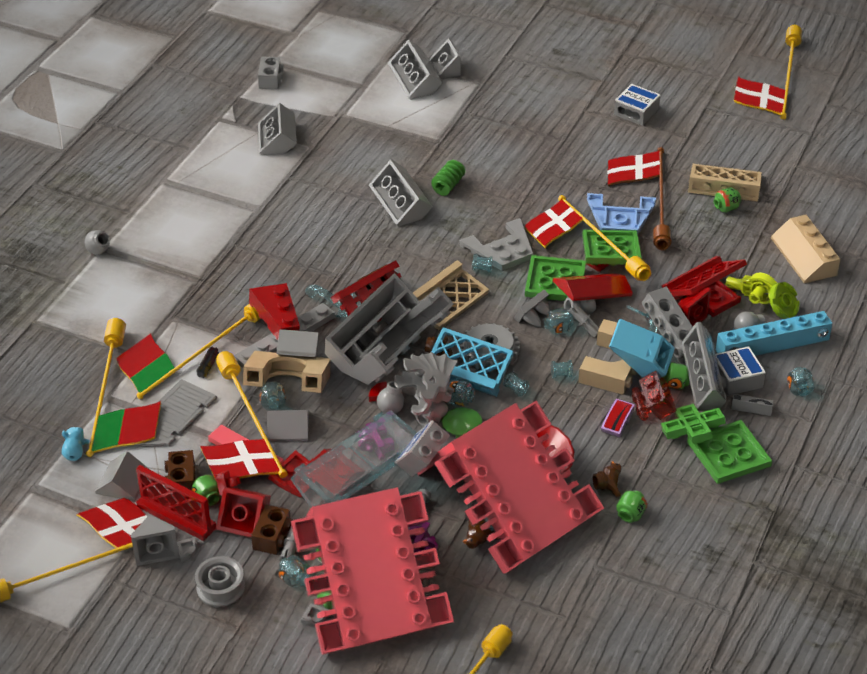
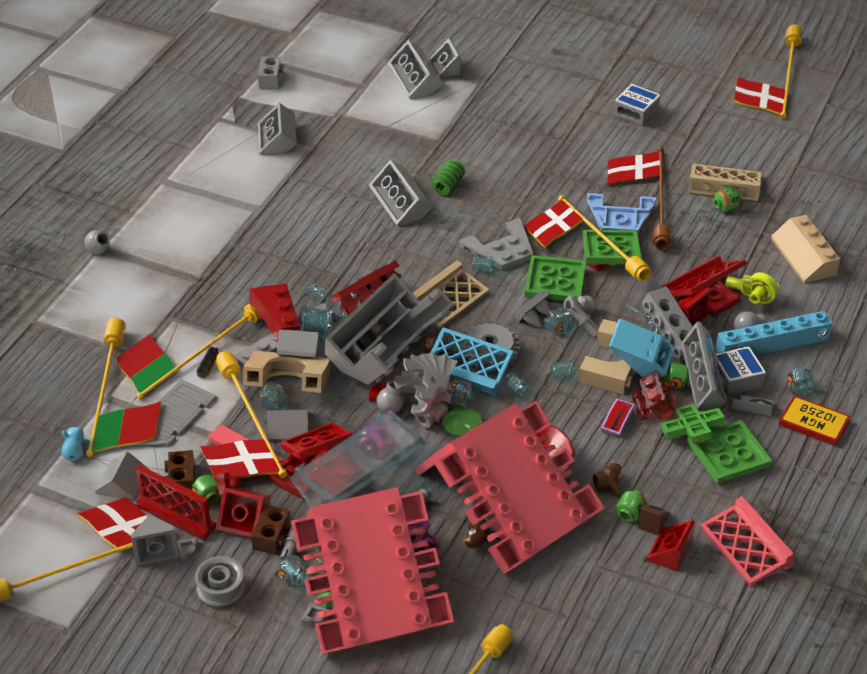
light grey piece [395,420,450,477] -> none
red slope [553,273,633,301] -> none
lime tile [769,282,800,319] -> none
none -> red tile [280,422,354,460]
none -> clear light blue piece [298,305,332,341]
none -> reddish brown slope [639,505,671,536]
none -> red slope [646,519,695,572]
none -> coral fence [700,496,794,587]
none -> tile [779,395,851,446]

